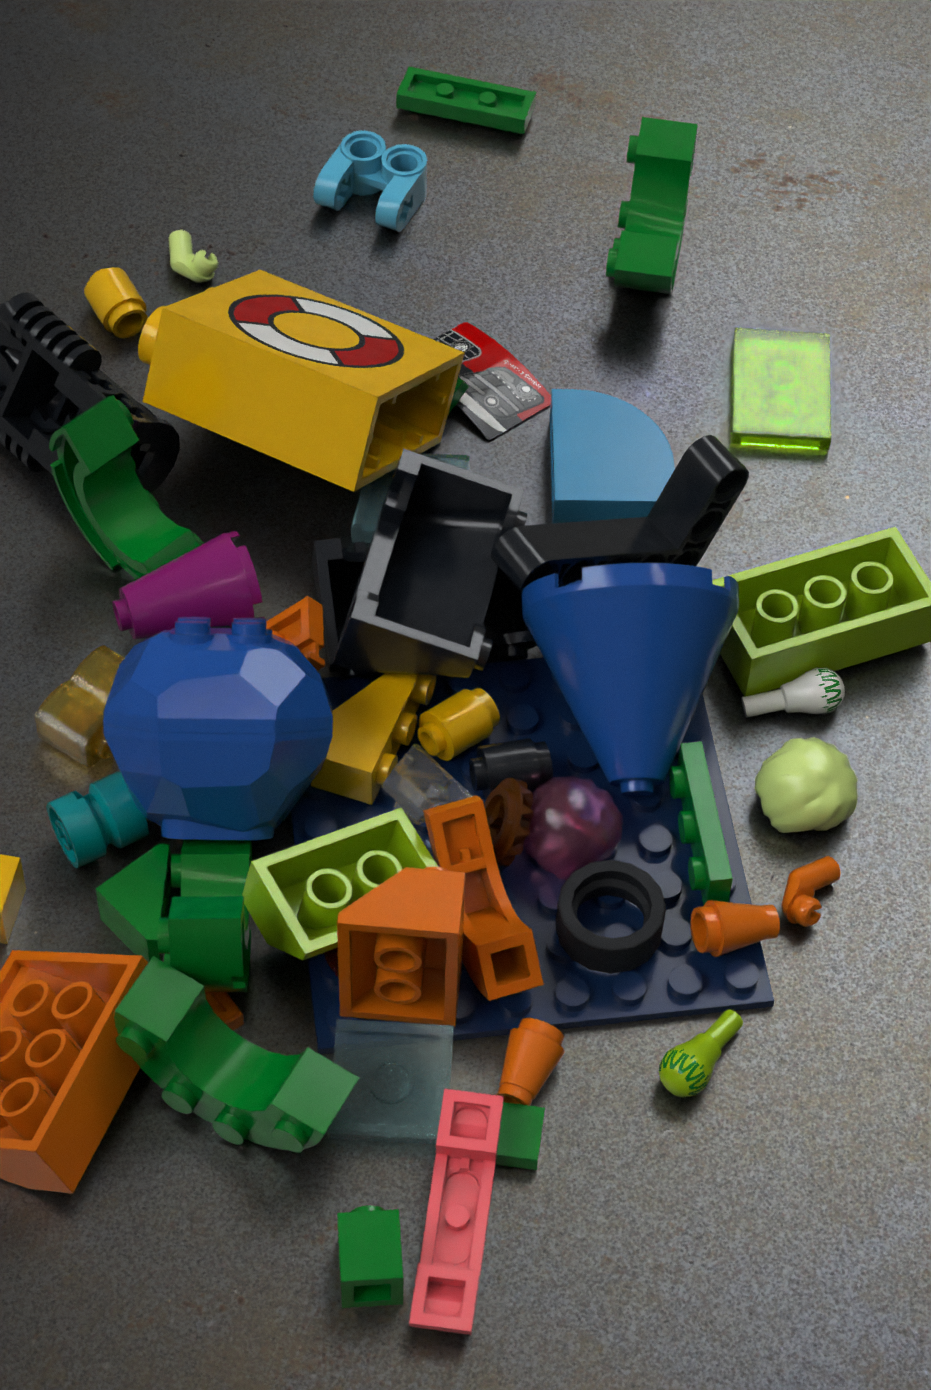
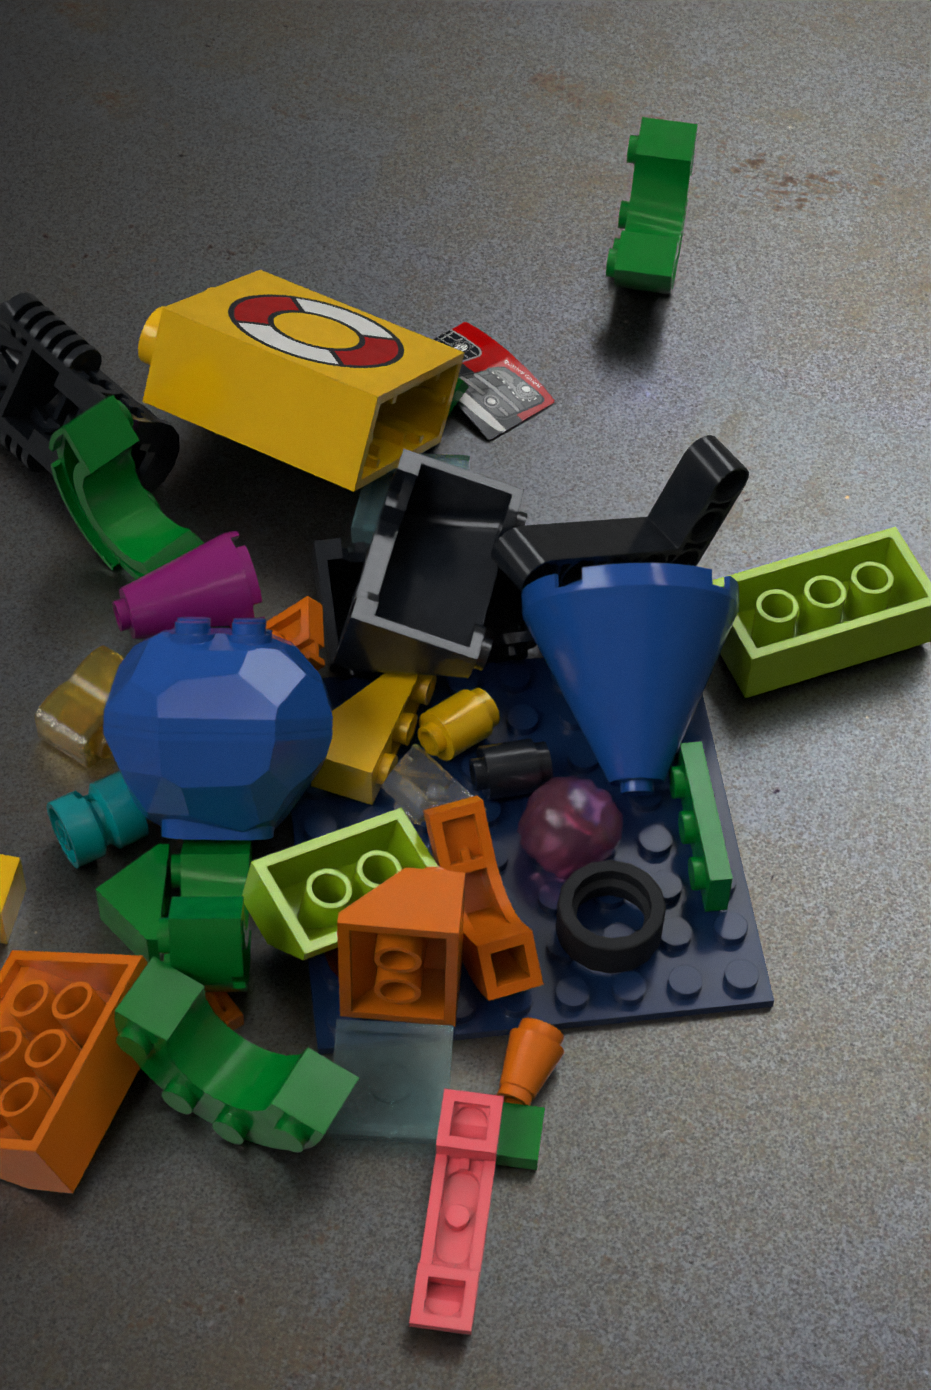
yellow brick [84,267,148,338] -> none
yellowish green arm [168,230,218,283] -> none
medium azure piece [313,130,427,232] -> none
green brick [337,1205,404,1308] -> none
green plate [396,66,536,134] -> none
reddish brown gear [484,778,535,867] -> none
dark azure brick [549,389,675,523] -> none
lime piece [659,1009,743,1098] -> none
orange cone [690,900,780,957] -> none
clear neon green tile [732,327,831,450] -> none
white piece [741,668,845,718] -> none
yellowish green hair [754,737,858,833] -> none
orange arm [782,856,841,927] -> none

